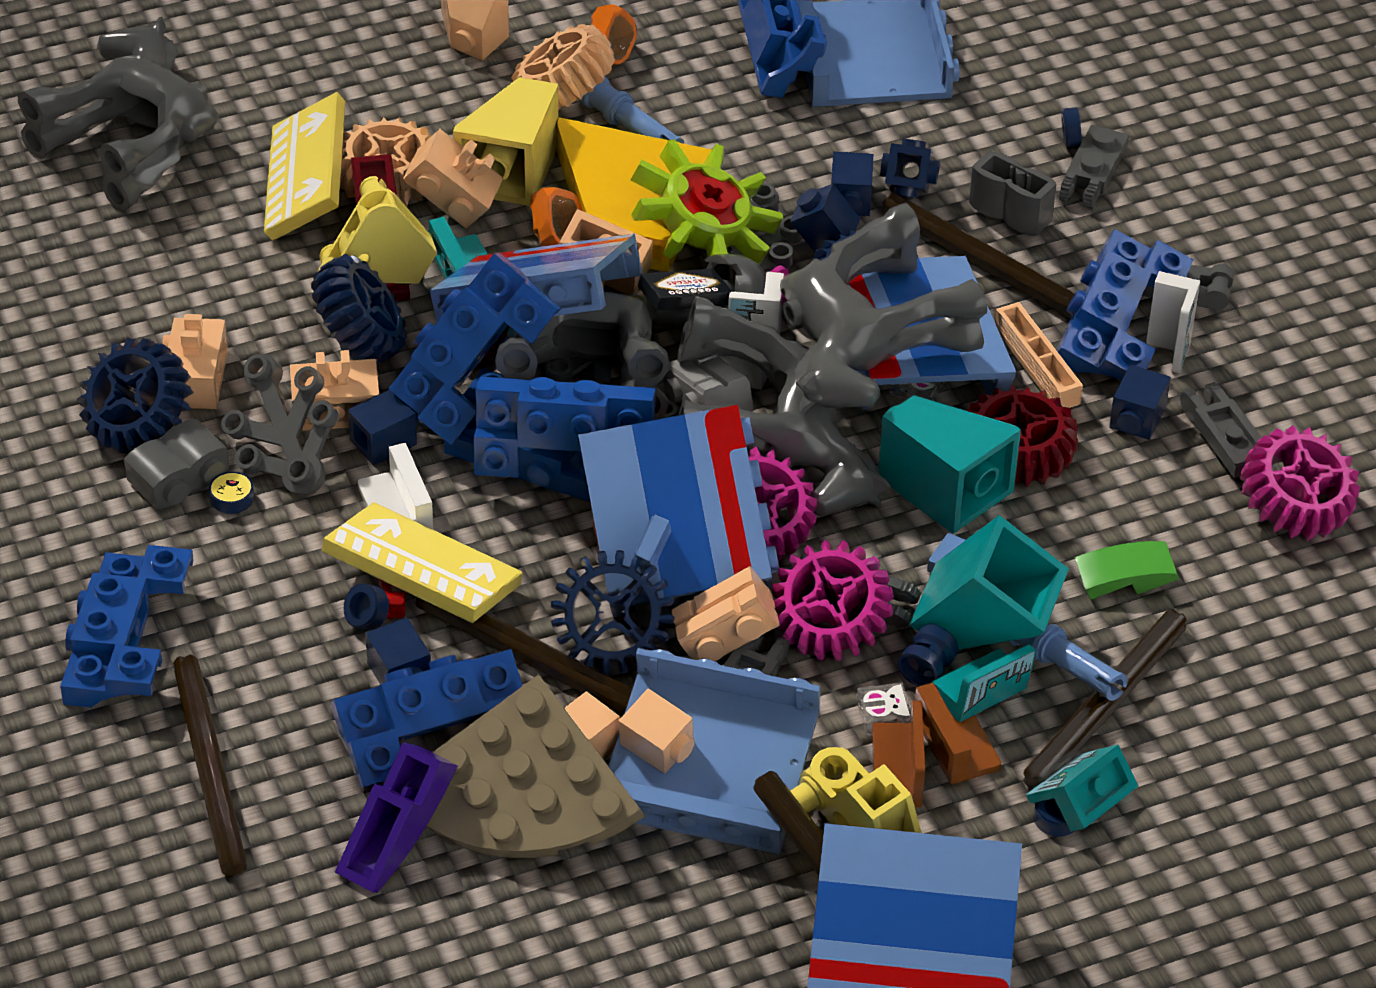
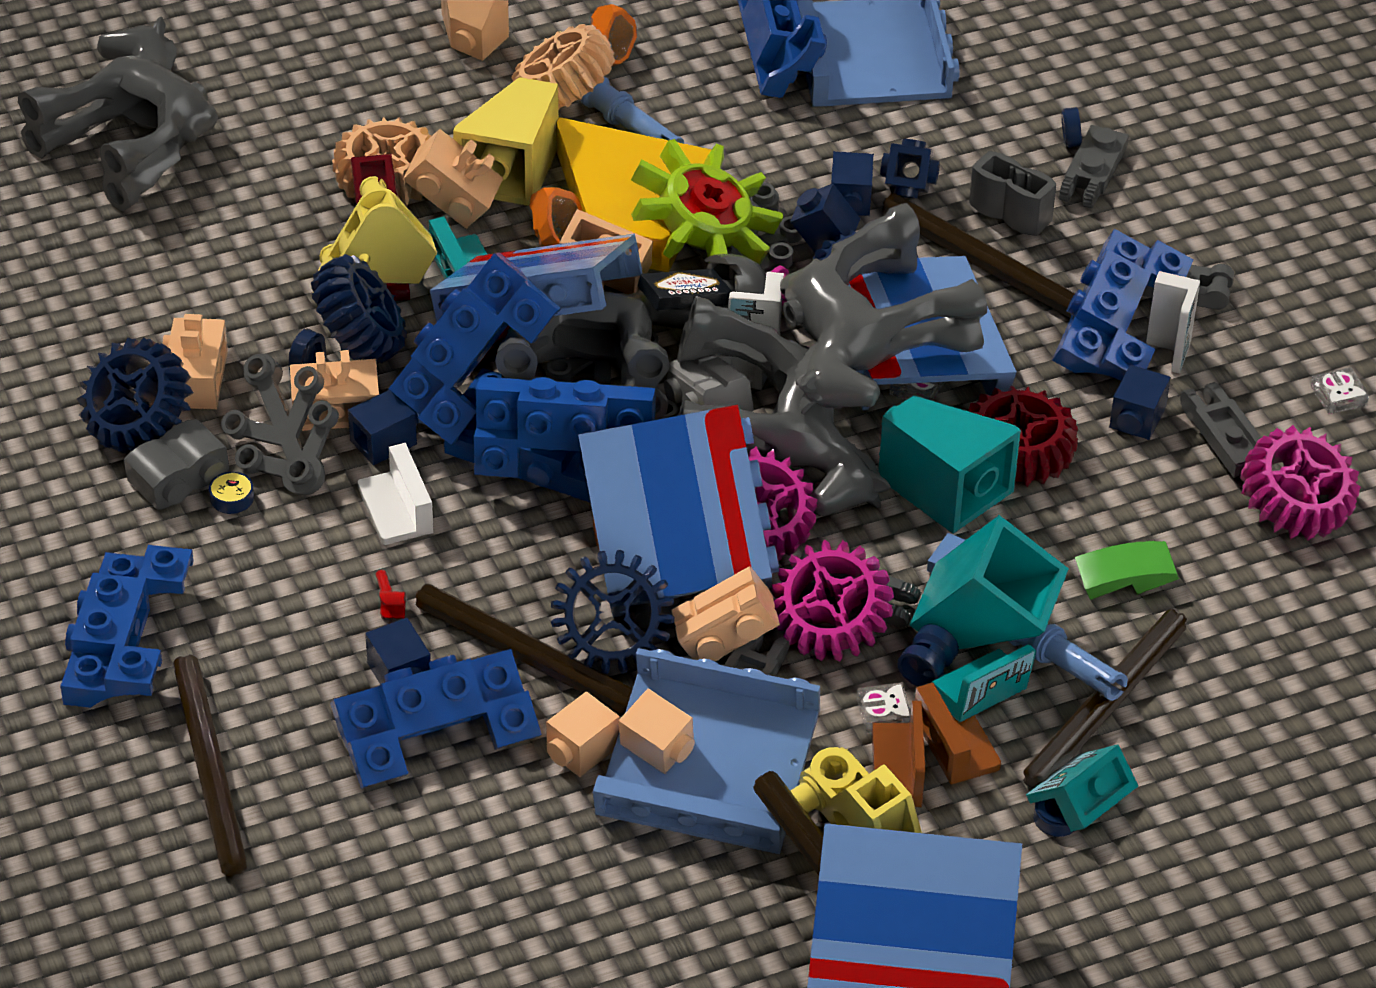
light yellow tile [264,92,345,241] -> none
light yellow tile [322,502,523,623] -> none
dark purple slope [335,742,458,893] -> none
dark blue tile [343,583,389,631] -> none
dark tan plate [425,674,645,858] -> none
medium blue tile [634,514,672,570] -> none
light nougat piece [995,302,1083,408] -> none
none -> dark blue tile [289,328,326,377]
none -> clear tile [1311,367,1370,414]

